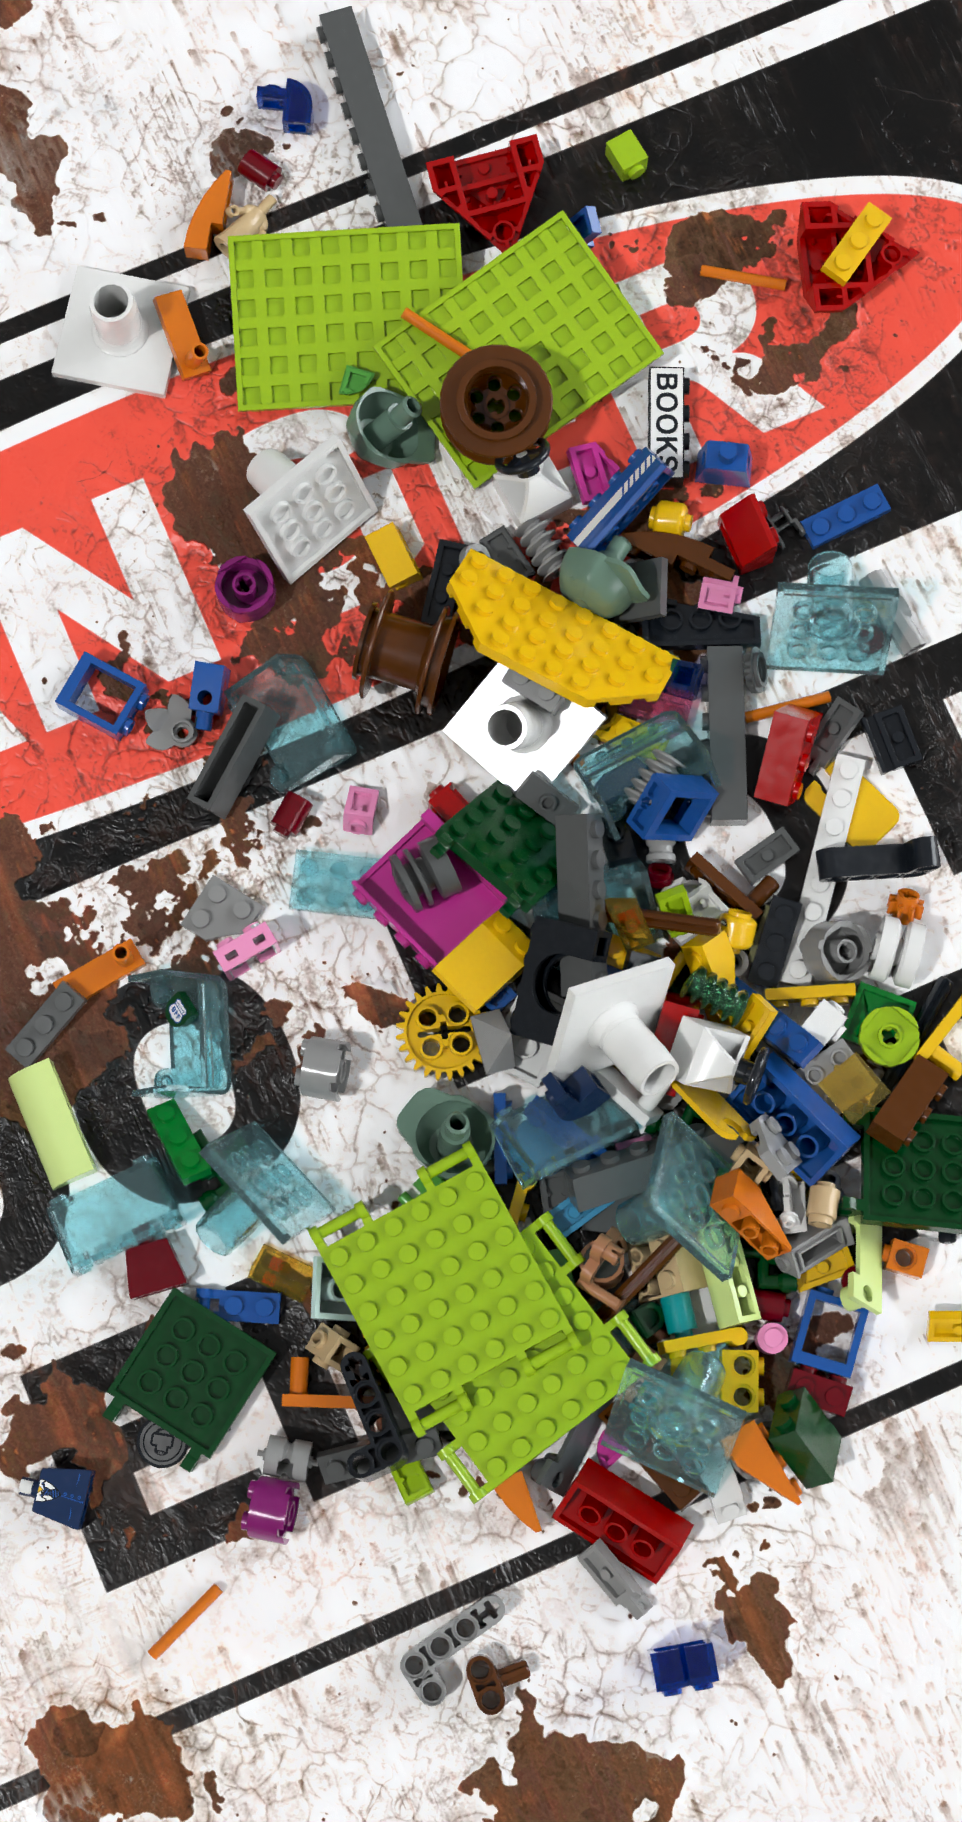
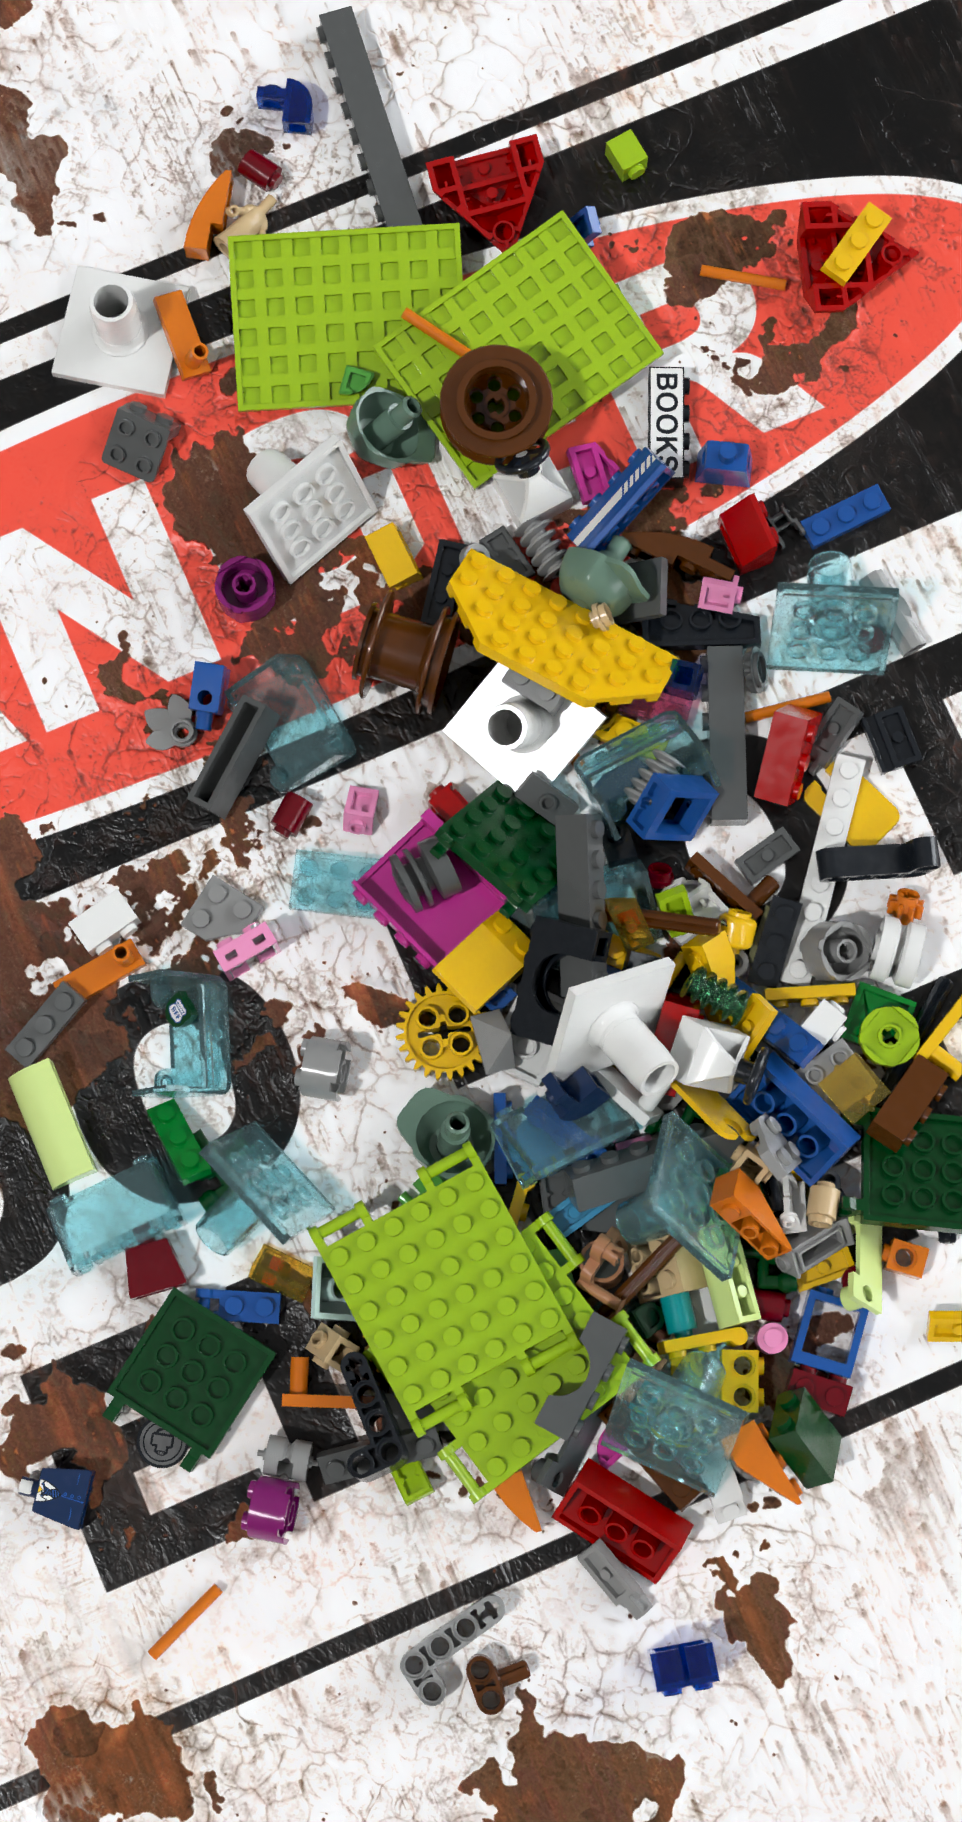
blue window [55,651,150,742] -> none
light grey wheel [646,840,676,864] -> none
yellow head [648,500,693,536] -> none
none -> white brick [68,889,141,957]
none -> dark grey bracket [102,401,181,482]
none -> dark grey arch [534,1311,630,1441]
none -> tan plate [589,602,614,632]

